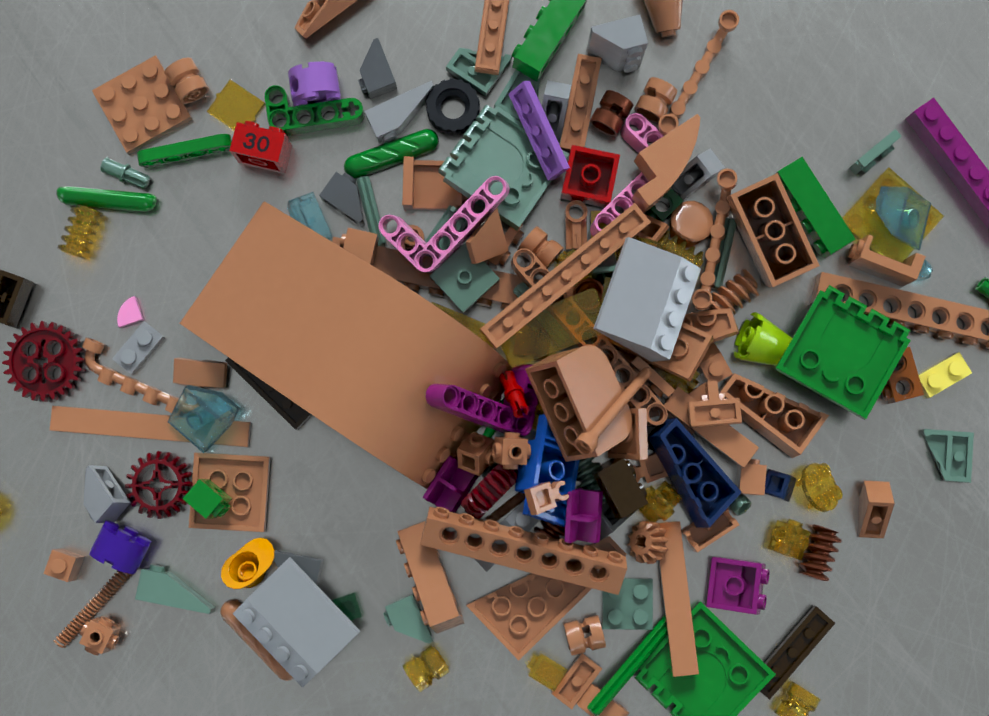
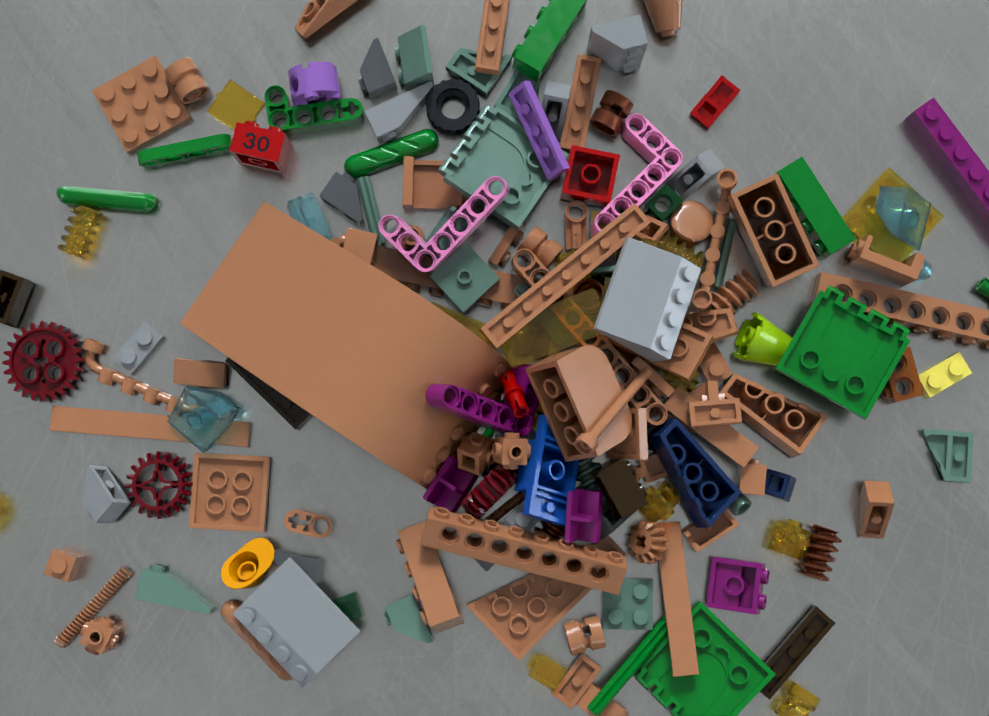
dark purple brick [89,520,152,574] -> none
sand green axle [100,157,150,189] -> none
bright pink tile [117,296,144,328] -> none
green brick [183,479,232,519] -> none
clear yellow wheel [402,644,450,692] -> none
nougat slope [466,208,509,264] -> none
nougat plate [524,481,569,515] -> none
nougat slope [632,114,700,213] -> none
nougat wheel [634,77,678,123] -> none
nougat bar [658,10,739,135] -> none
clear yellow plate [795,463,843,512] -> none
sand green plate [849,129,902,175] -> none
none -> nougat beam [284,509,334,538]
none -> sand green slope [394,25,434,91]
none -> red slope [690,75,741,128]

